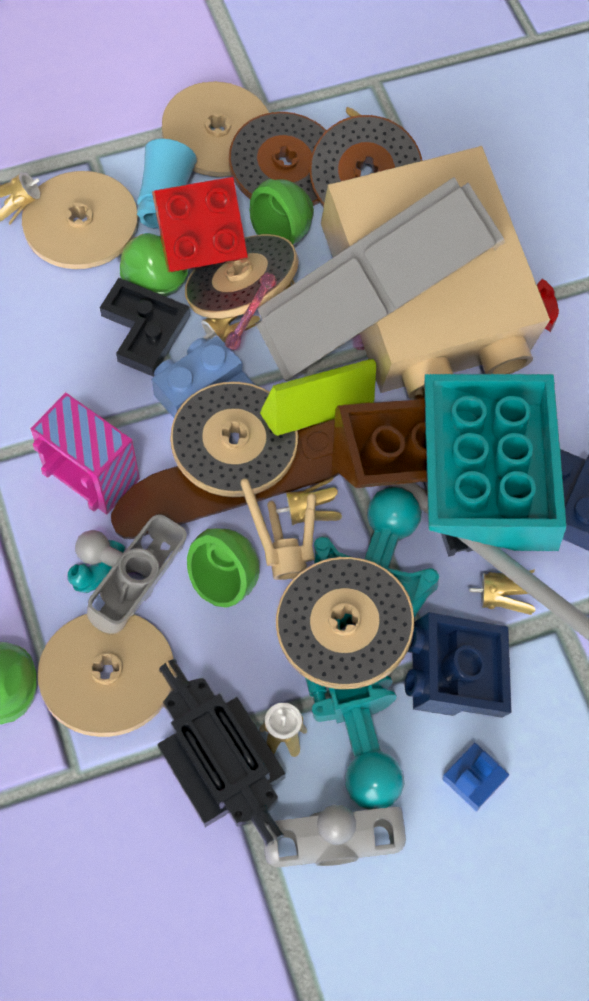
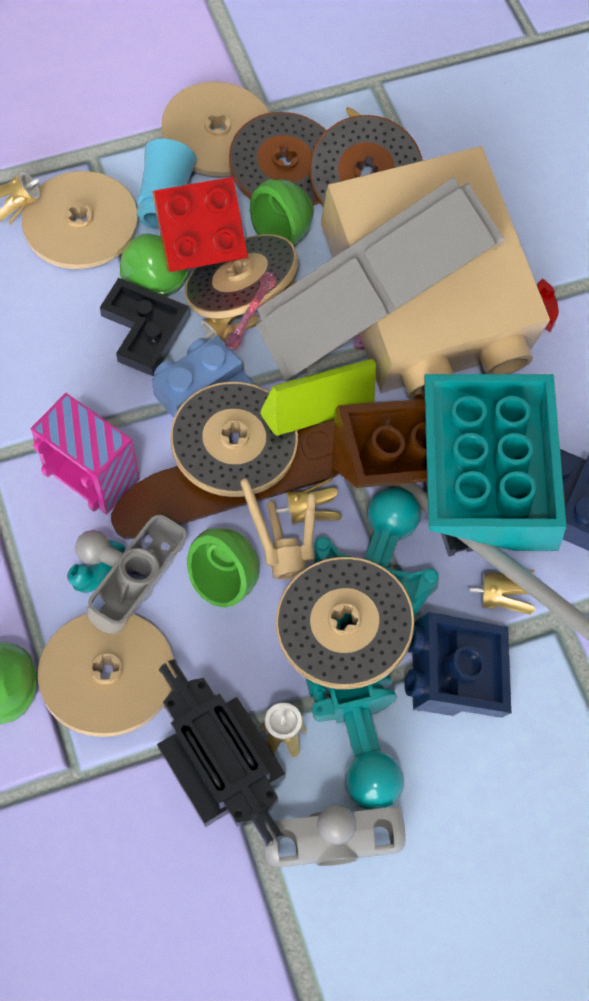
blue tile [442,743,510,812] -> none

